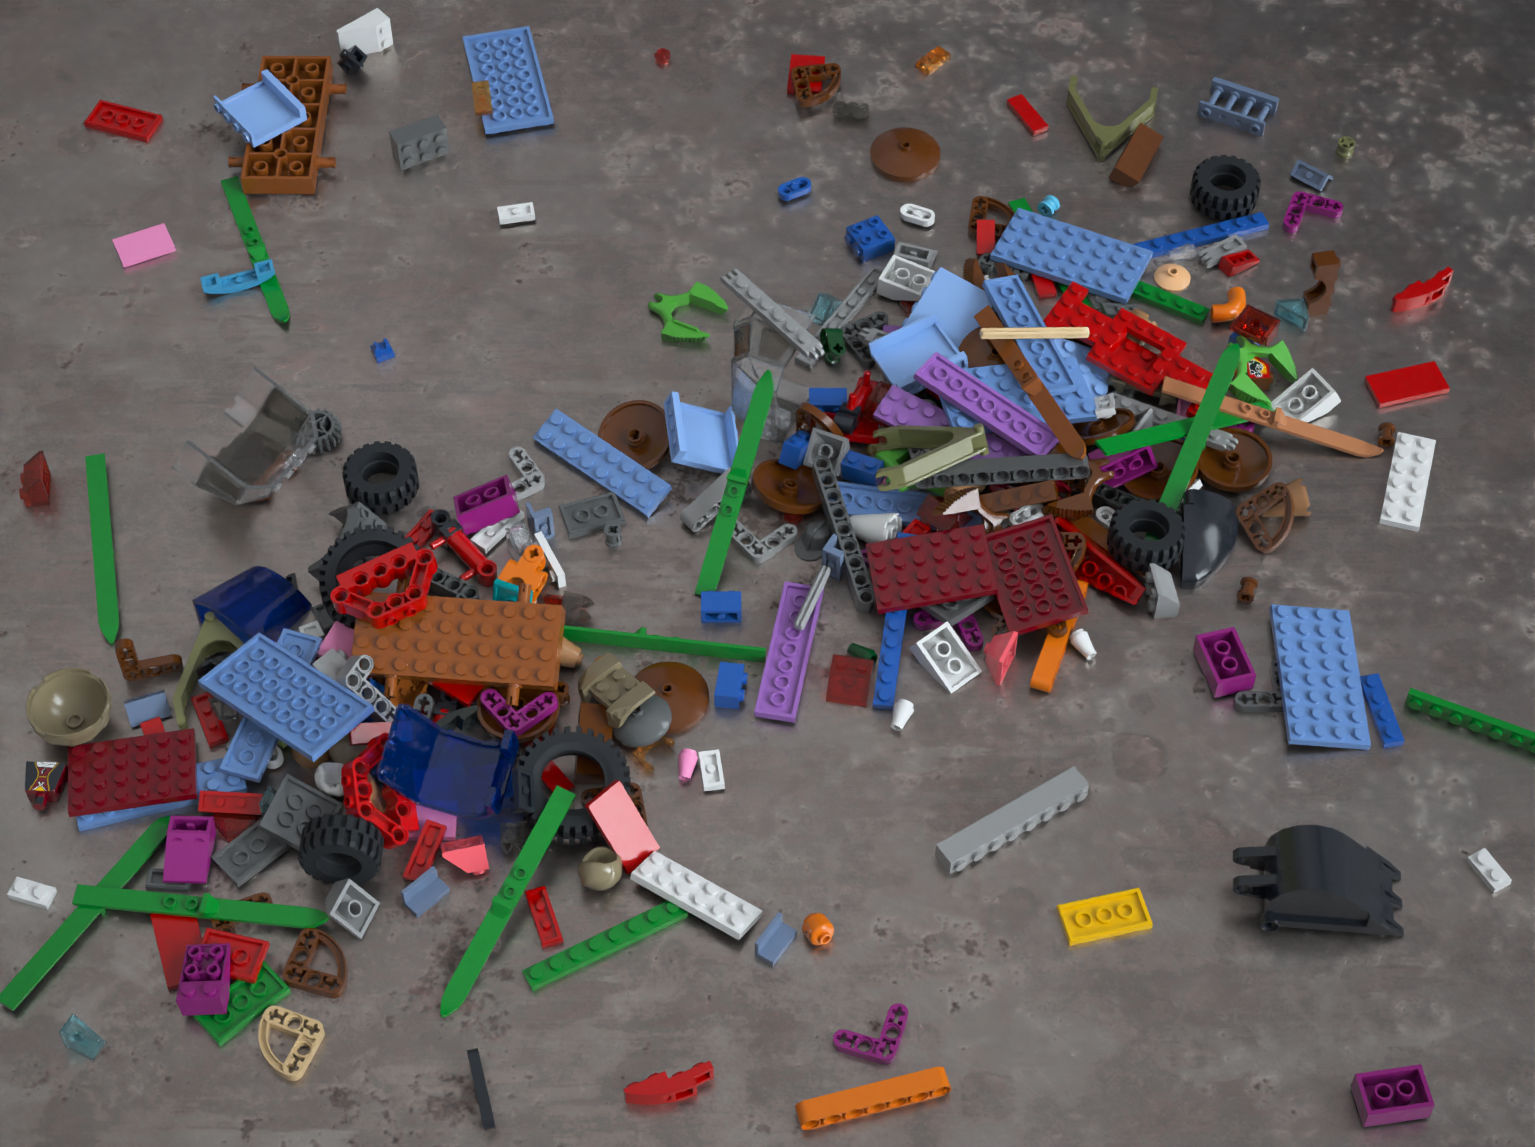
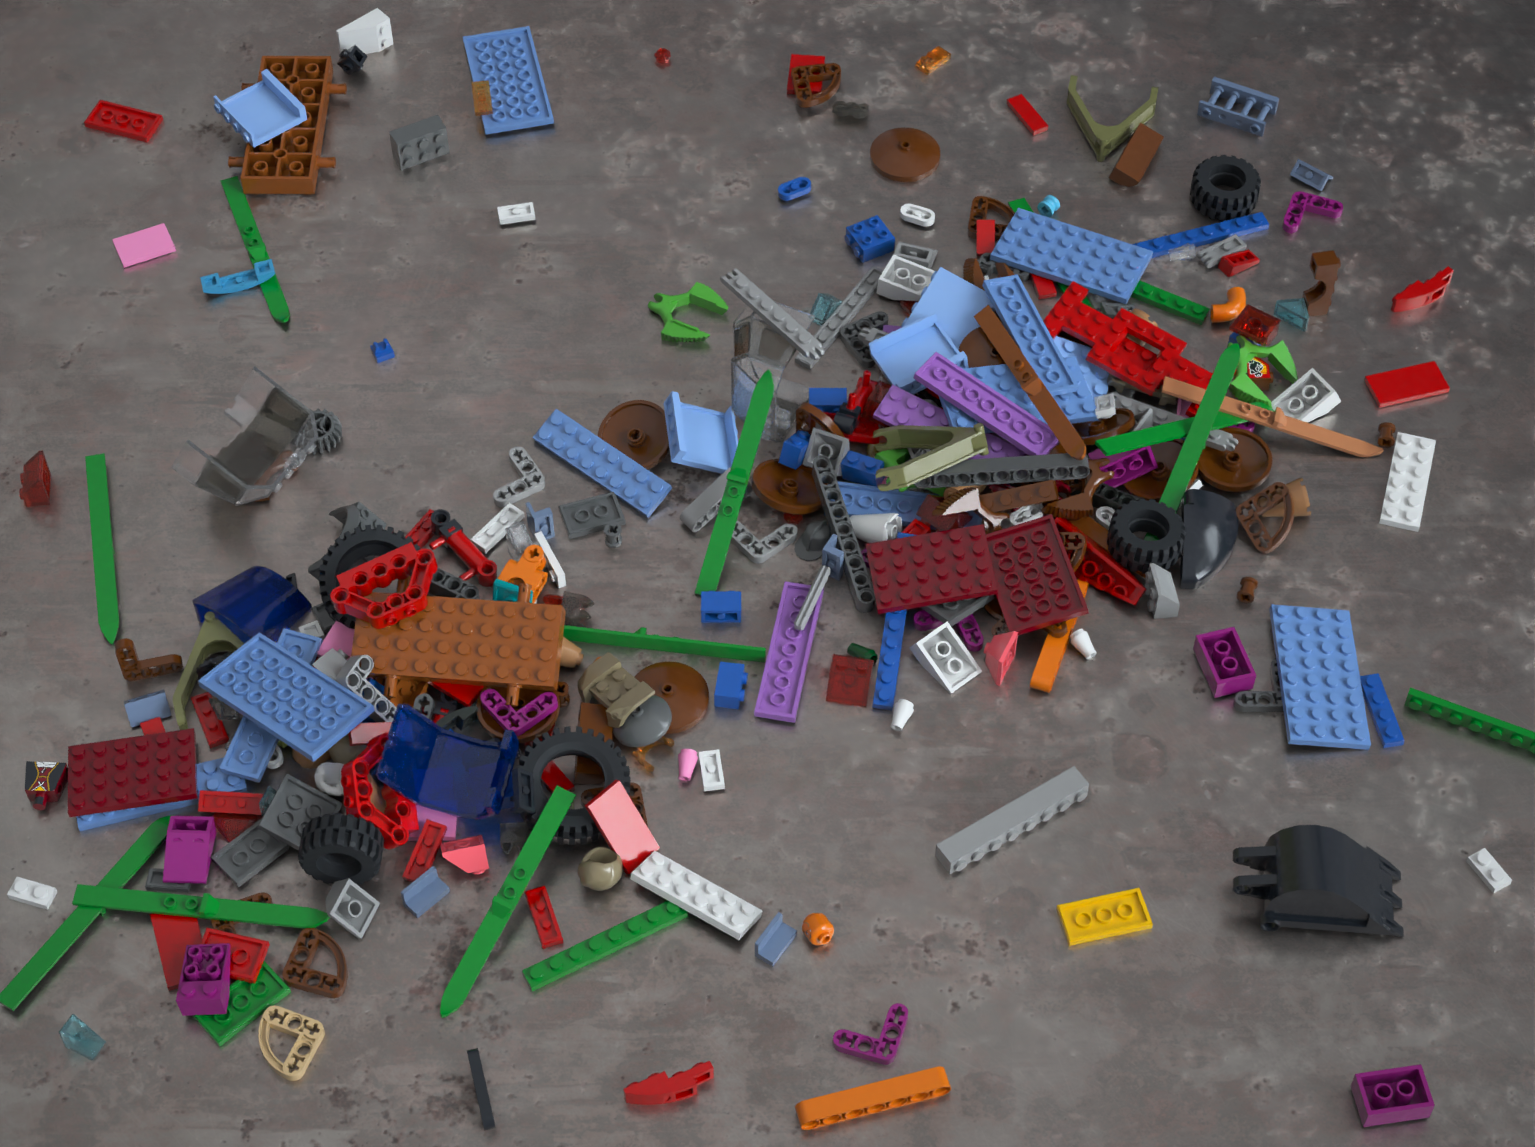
dark tan rock [26,668,112,747] -> none
black tyre [342,441,419,515] -> none
magenta brick [453,474,520,535] -> none
dark green piece [820,328,846,365] -> none
tan axle [979,327,1090,339] -> none
light nougat dish [1154,264,1191,292] -> none
olive wheel [1336,136,1355,159] -> none

